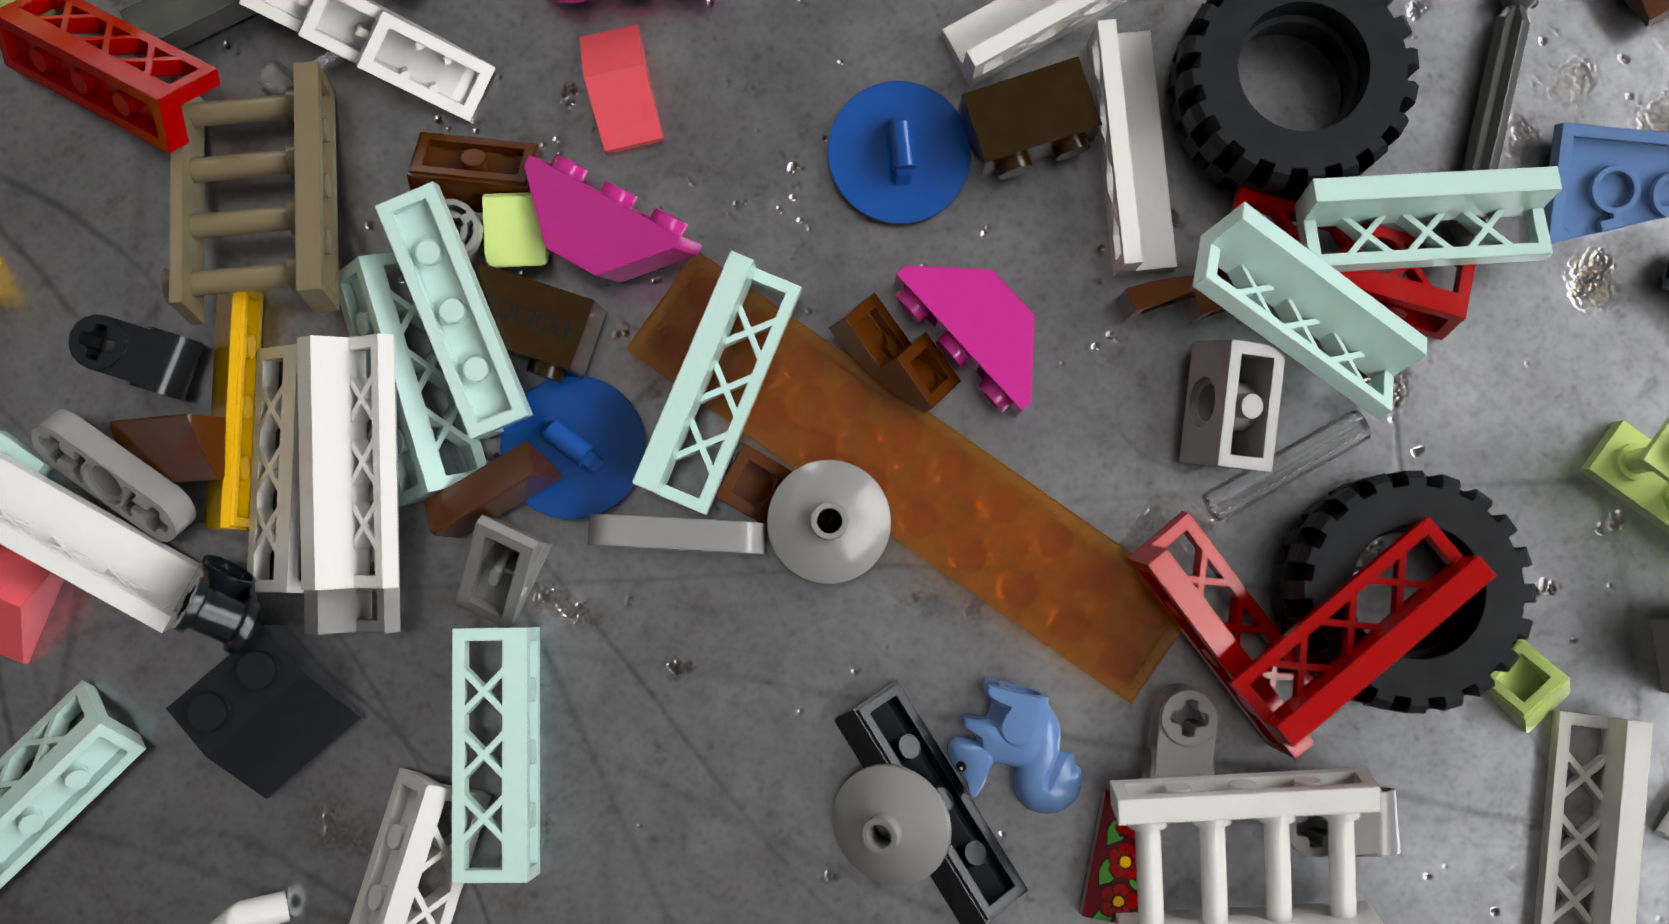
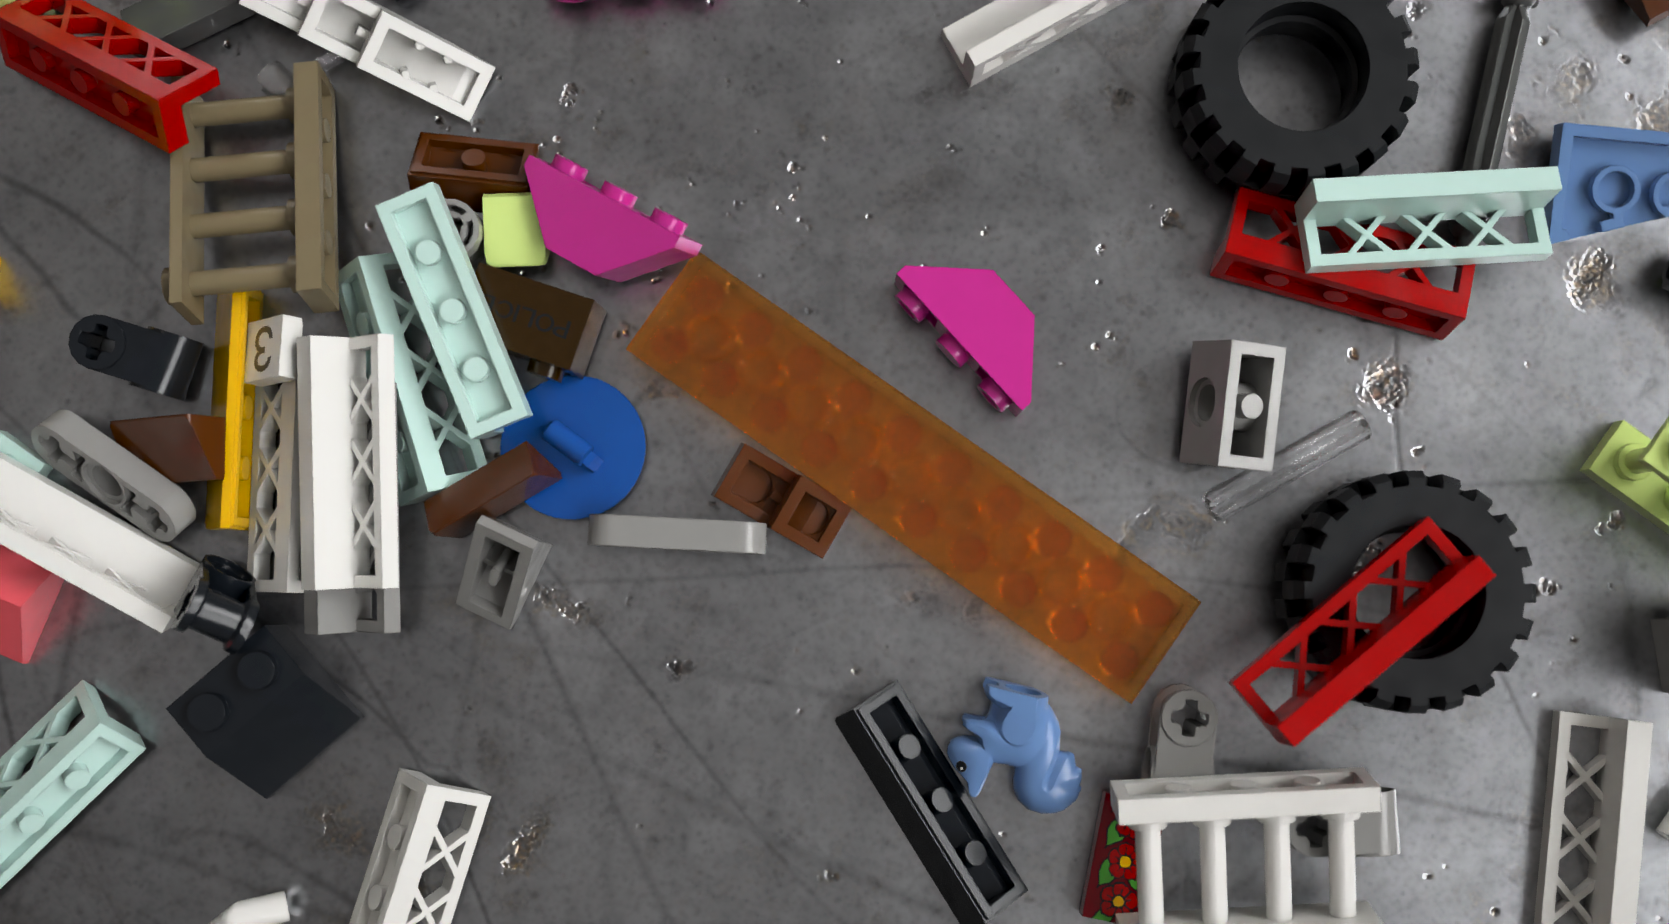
light aqua fence [452,627,540,883] -> none
coral slope [579,24,664,154] -> none
light aqua fence [632,250,802,515] -> none
light grey dish [767,460,891,584] -> none
blue shield [828,81,971,224] -> none
reddish brown slope [829,293,961,413] -> none
light grey dish [832,764,952,886] -> none
dark brown brick [958,56,1102,179] -> none
white fence [1087,19,1177,277] -> none
reddish brown slope [1117,276,1234,324] -> none
red fence [1126,511,1314,759] -> none
light aqua fence [1193,202,1427,420] -> none
yellowish green slope [1487,639,1570,733] -> none
none -> white tile [244,314,303,387]

